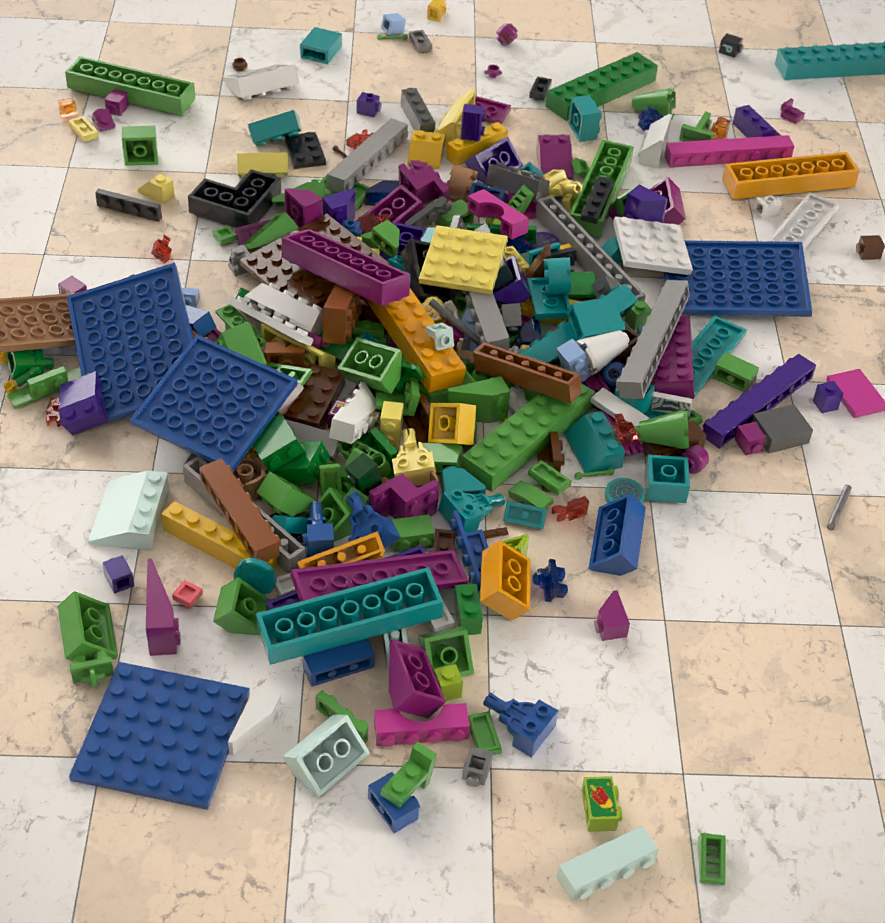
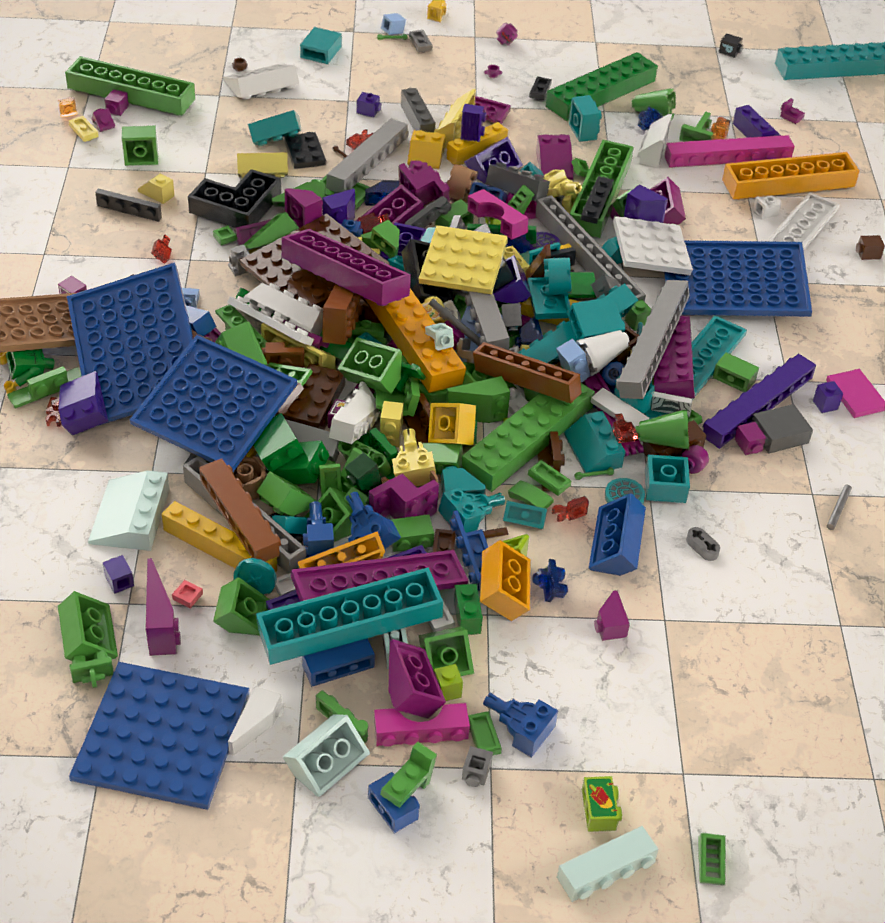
none -> flat silver beam [686,527,721,561]

